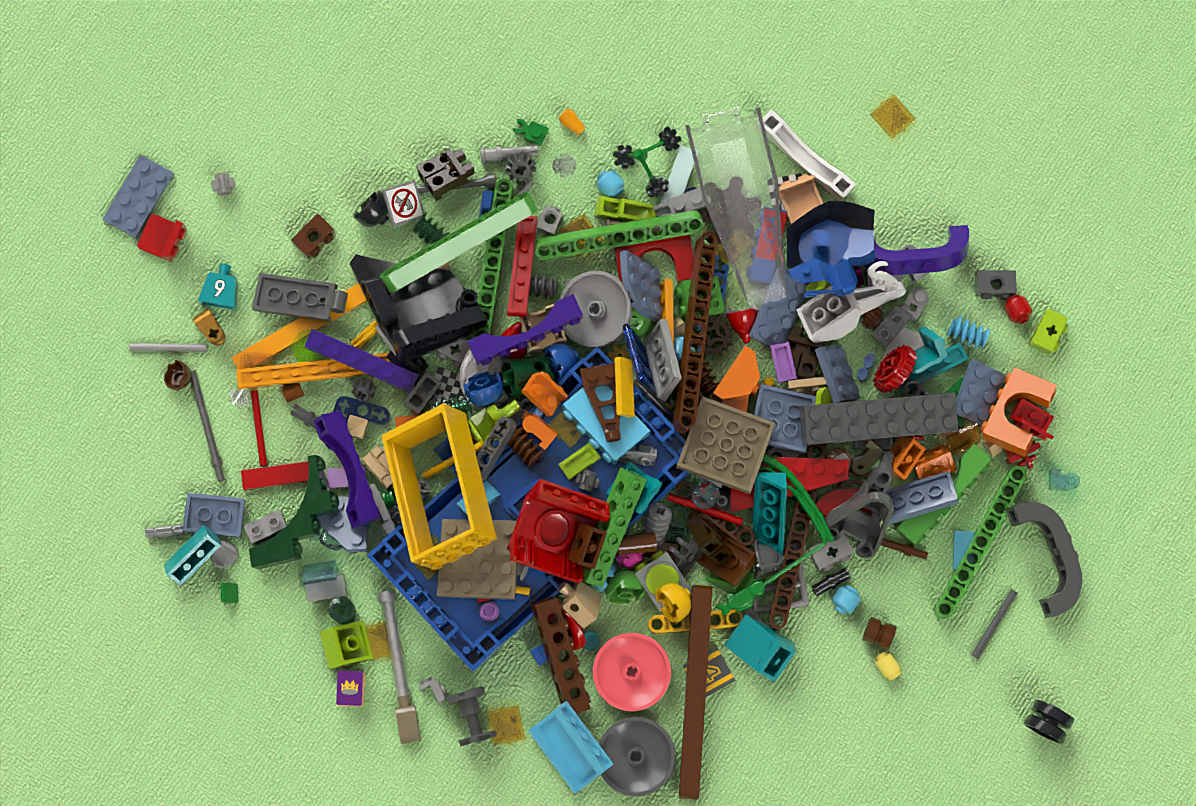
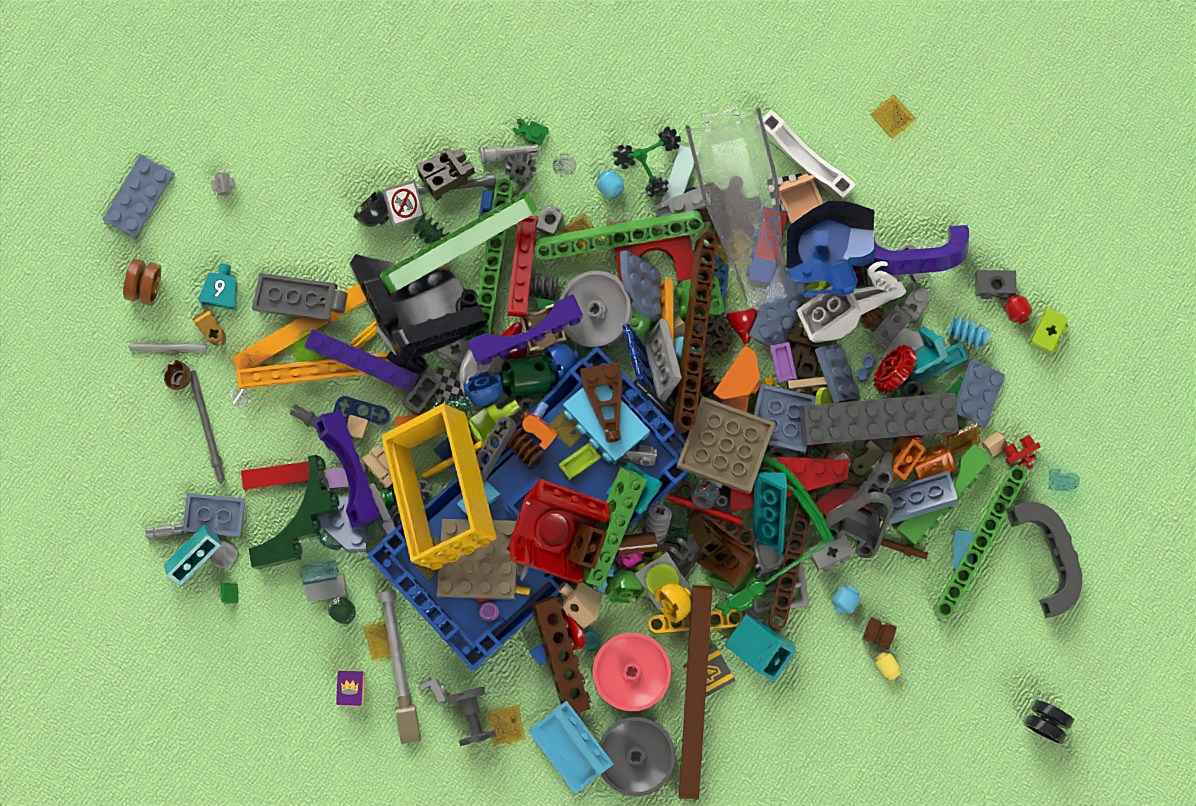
red bracket [137,214,187,262] -> none
light grey brick [244,510,287,546] -> none
red bar [250,390,267,467] -> none
dark orange slope [280,383,304,402] -> none
reddish brown brick [291,214,335,259] -> none
lime slope [320,621,373,670] -> none
dark grey gear [351,378,376,402] -> none
orange bracket [521,371,569,417] -> none
light orange cone [558,108,586,135] -> none
dark grey gear [576,470,600,493] -> none
lime slope [594,196,656,222] -> none
yellow plant [607,345,632,363] -> none
yellow tile [615,357,635,418] -> none
black pin [811,567,851,597] -> none
dark grey bar [971,589,1018,659] -> none
arch [980,367,1057,457] -> none
red bracket [1009,398,1054,441] -> none
none -> dark orange wheel [123,259,162,305]
none -> green slope [535,297,555,311]

